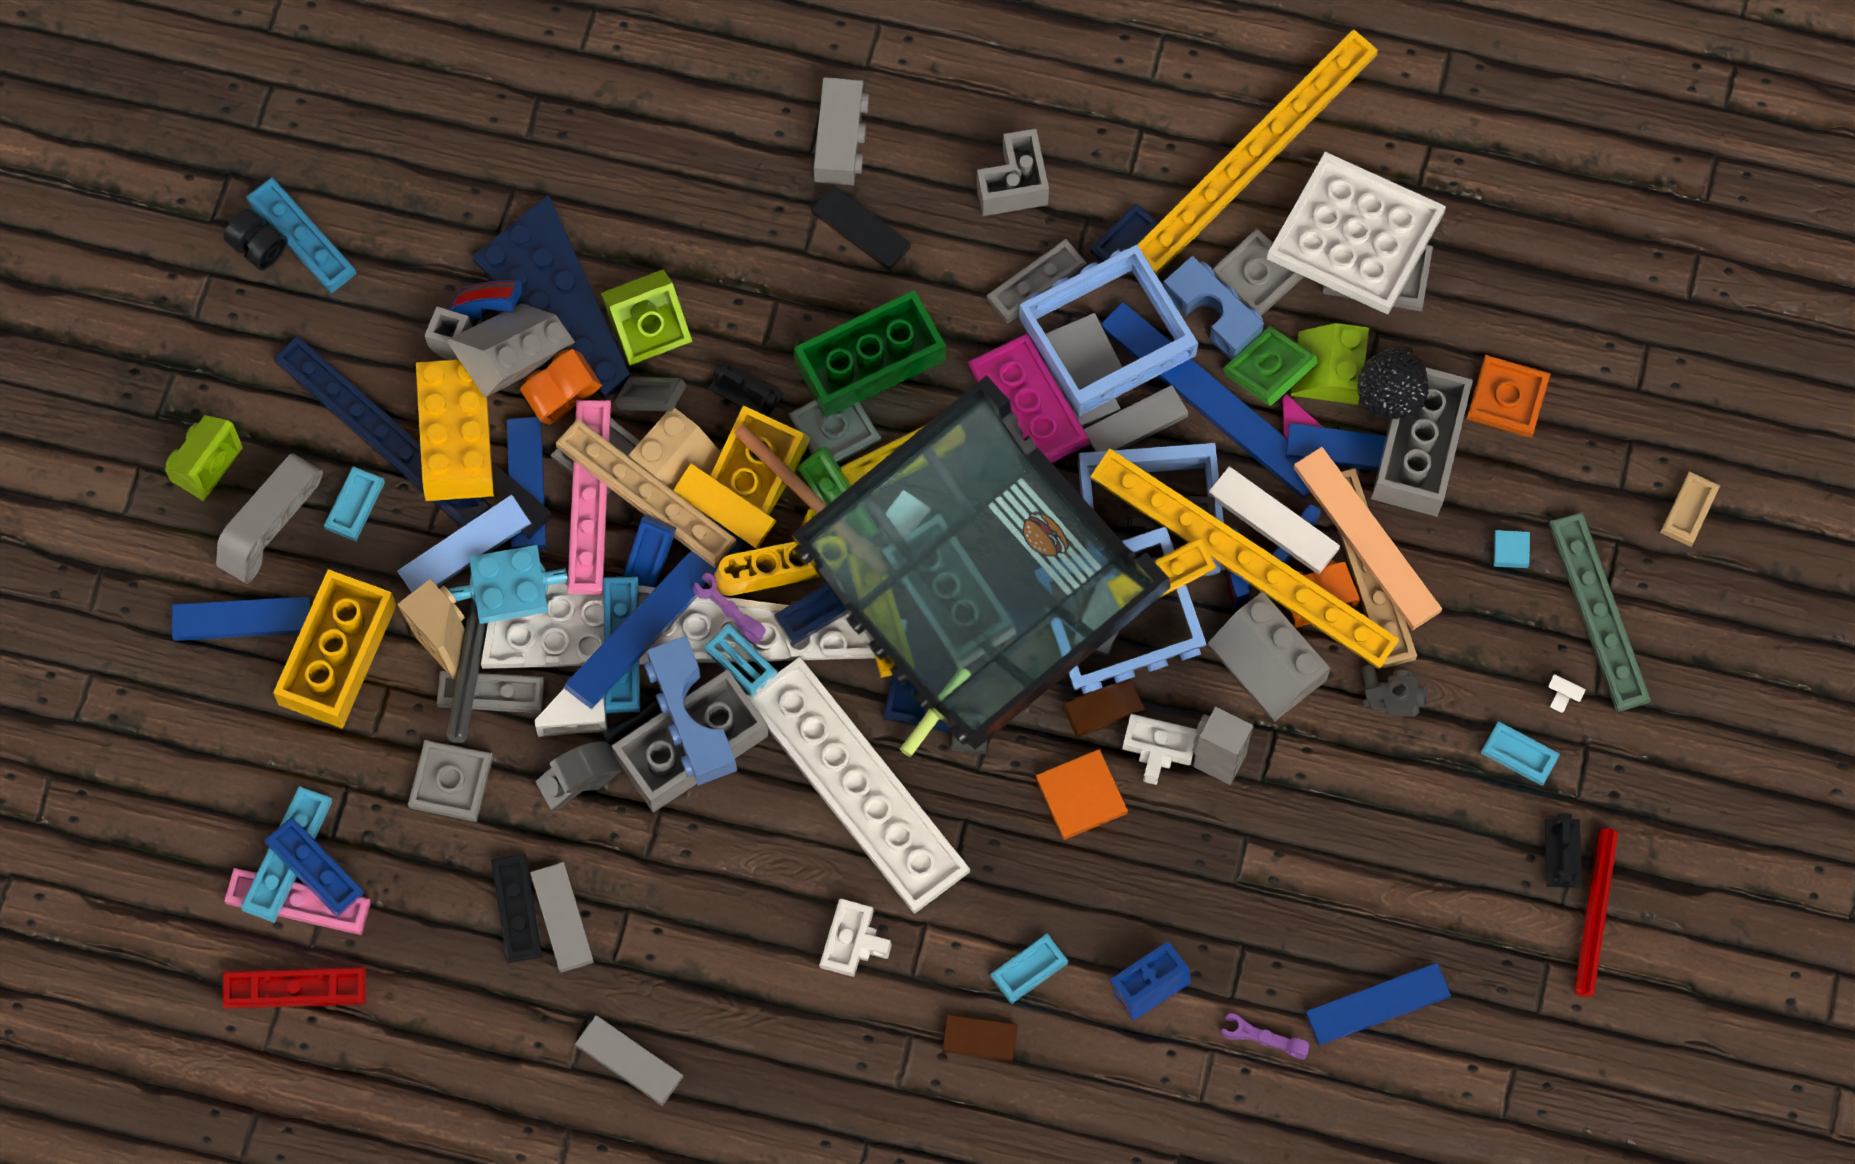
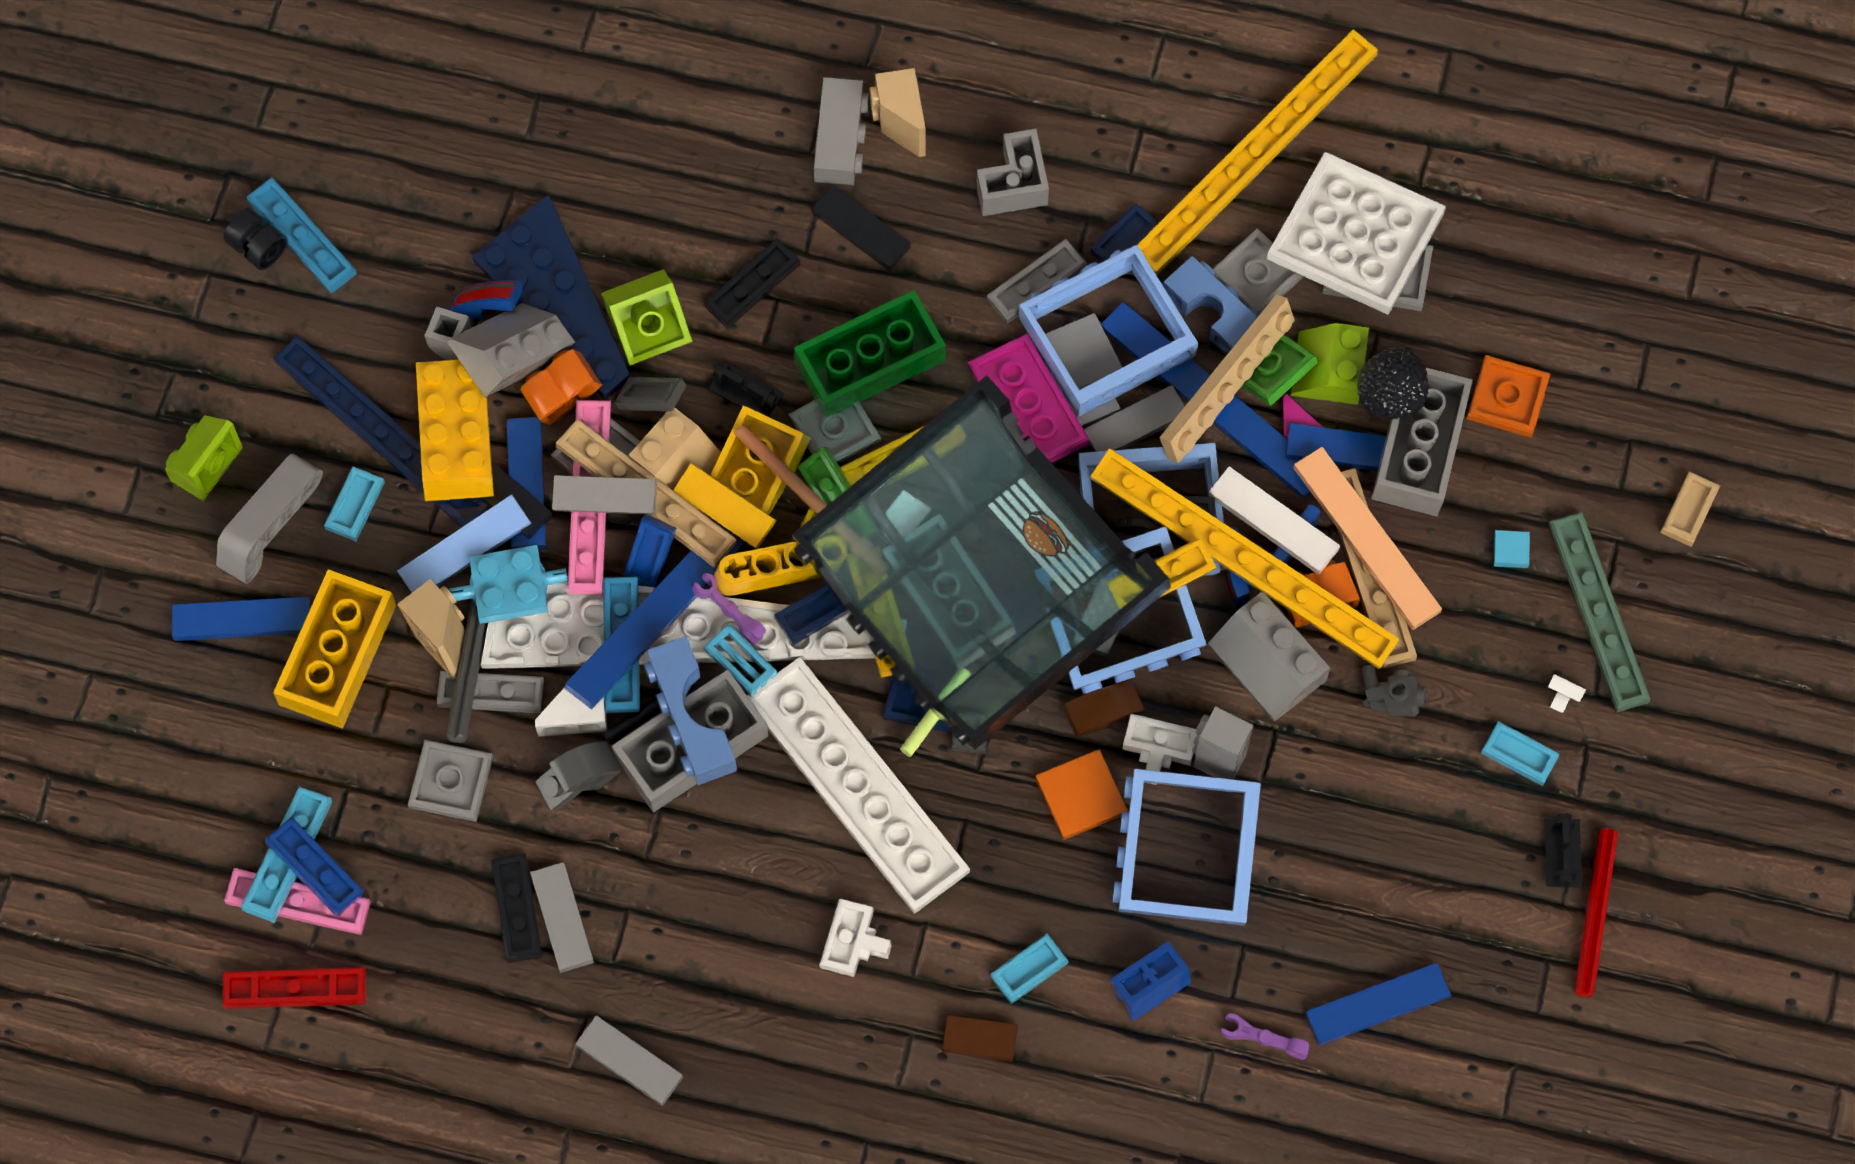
none -> light grey tile [552,475,657,515]
none -> black tile [704,238,800,329]
none -> tan slope [870,68,926,157]
none -> light blue window [1113,769,1261,926]
none -> tan plate [1160,294,1295,464]

